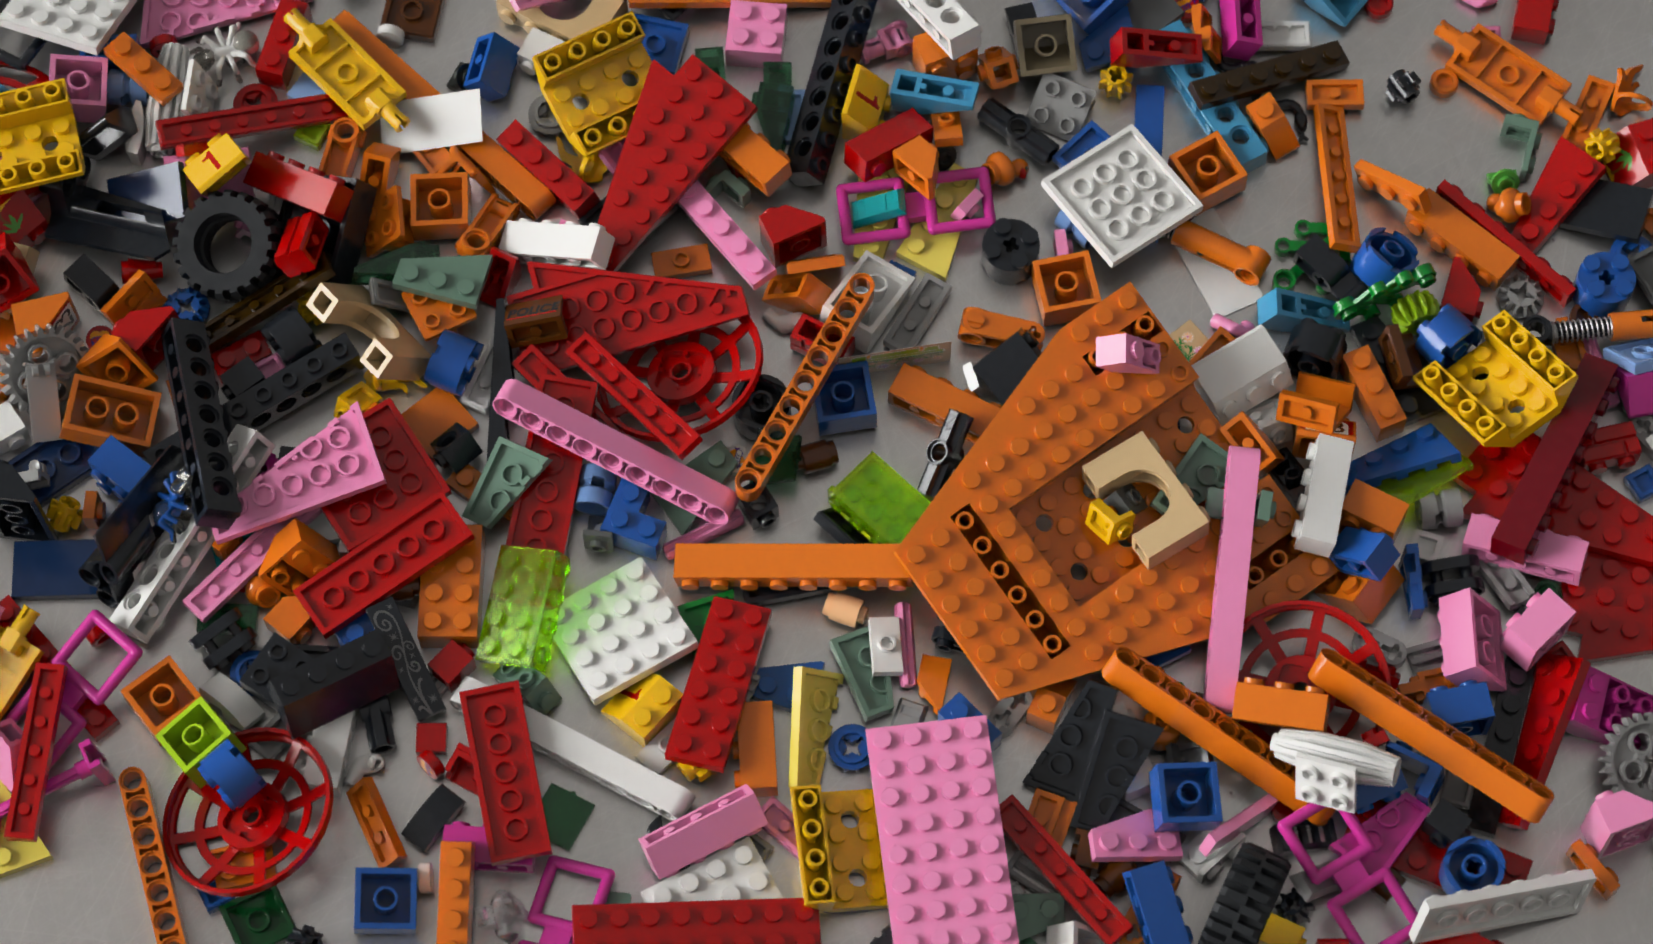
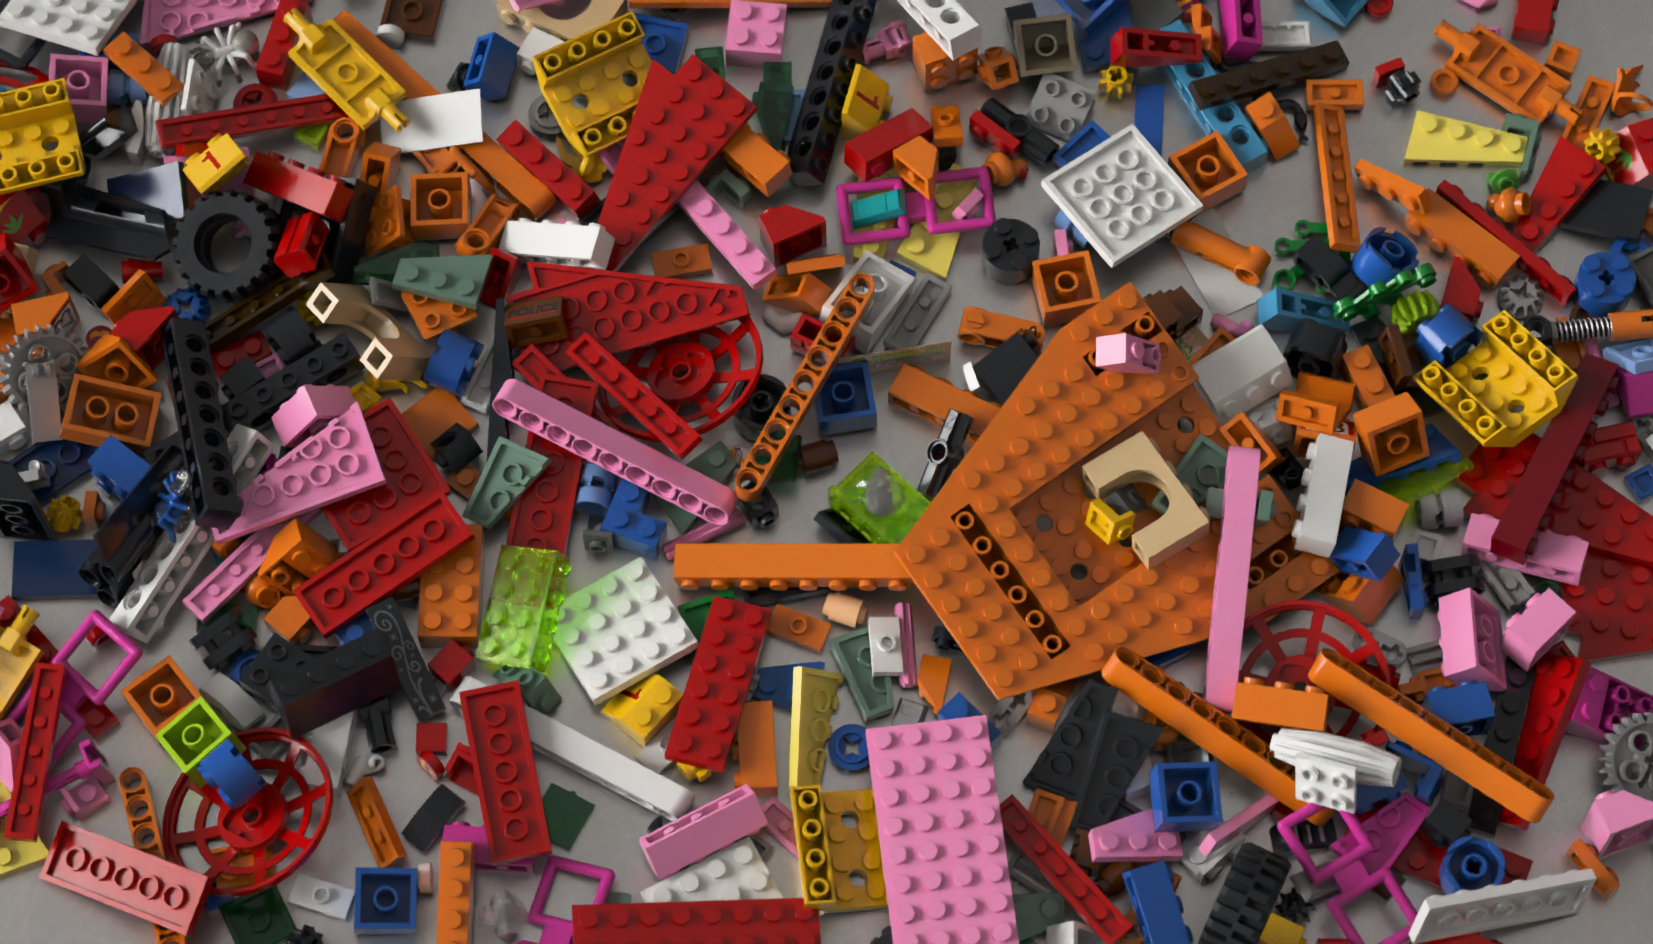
dark azure slope [890,69,980,115] -> none
none -> plate [39,820,214,937]
none -> orange bracket [40,261,69,296]
none -> bright pink bracket [60,775,111,822]
none -> bright pink brick [271,384,355,447]
none -> white plate [288,873,355,921]
none -> orange plate [766,604,832,654]
none -> clear piece [856,466,905,517]
none -> red plate [969,109,1021,161]
none -> reddish brown brick [1143,286,1203,342]
none -> orange brick [1353,392,1430,477]
none -> red tile [1372,58,1405,89]
none -> light yellow wing [1403,110,1528,167]
none -> orange plate [1544,40,1581,78]

